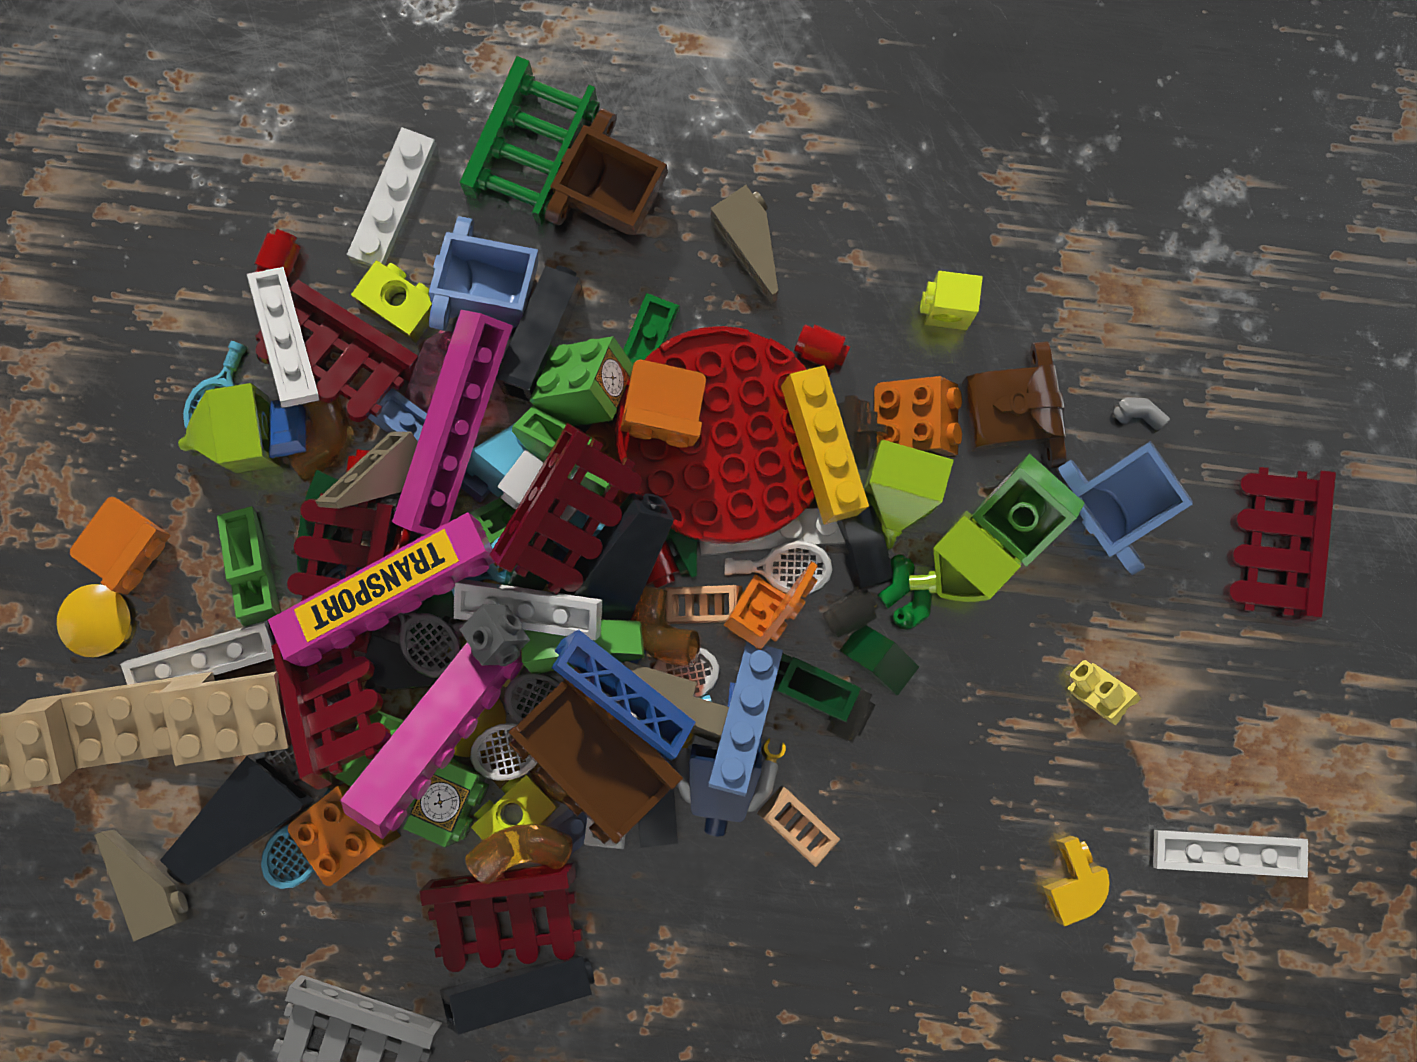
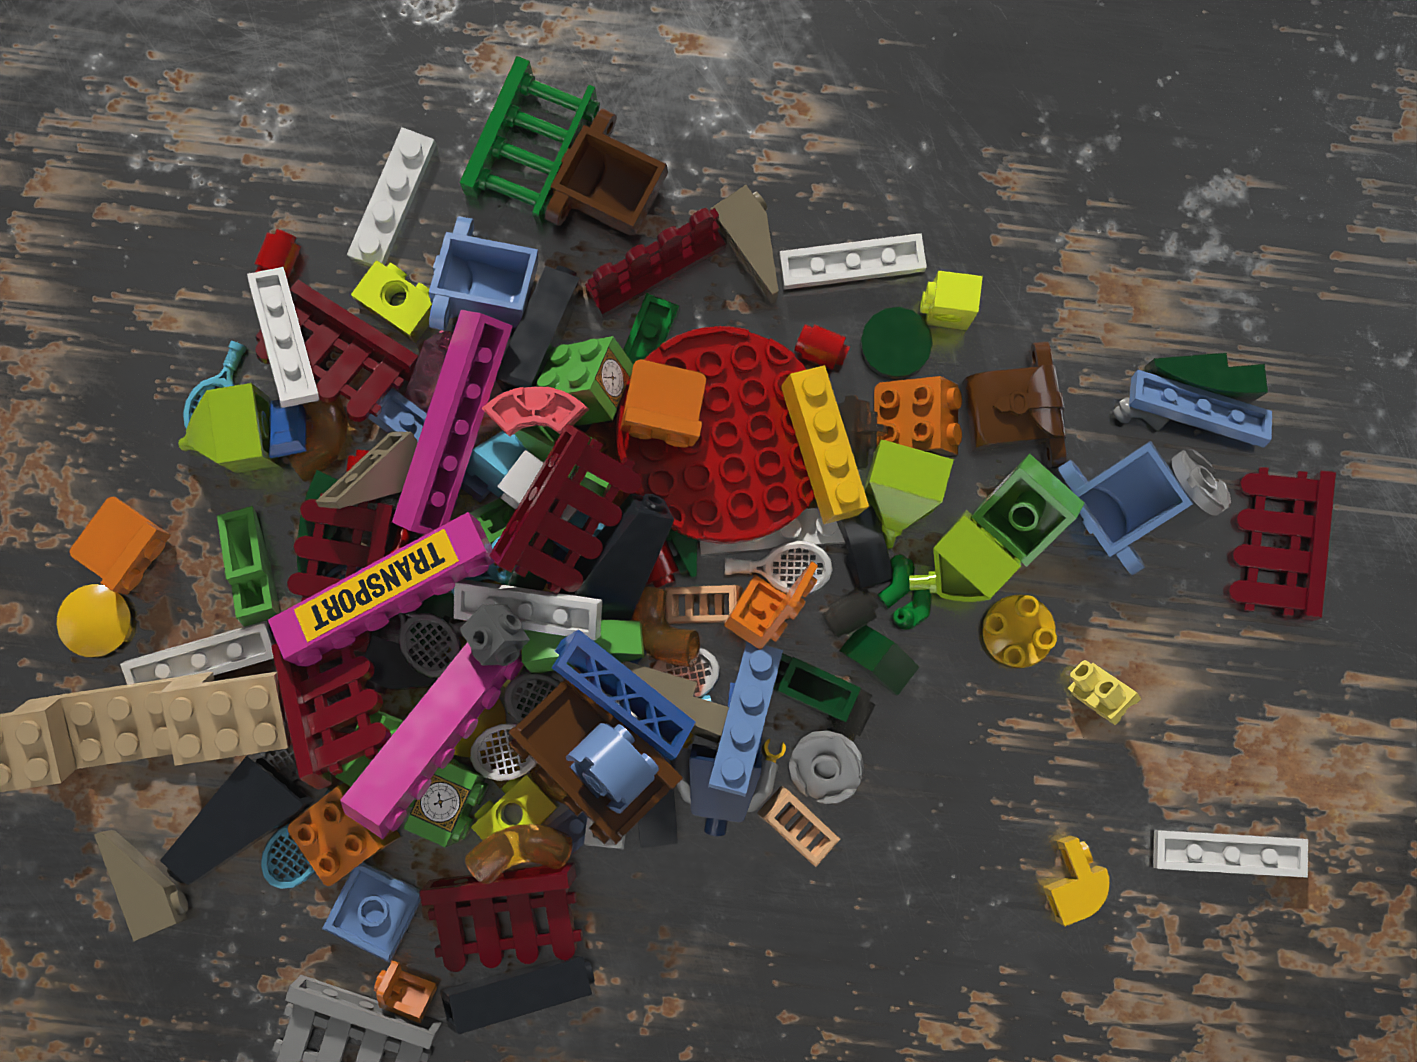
none -> medium blue plate [322,861,421,963]
none -> orange bracket [374,960,437,1024]
none -> coral tile [482,387,589,436]
none -> medium blue brick [566,723,659,813]
none -> dark red fence [584,208,726,318]
none -> white plate [779,233,927,290]
none -> light grey tile [789,730,865,804]
none -> dark green tile [860,307,933,379]
none -> yellow dish [983,594,1057,668]
none -> medium blue plate [1129,370,1272,448]
none -> dark green slope [1145,353,1268,400]
none -> light grey tile [1172,449,1231,516]

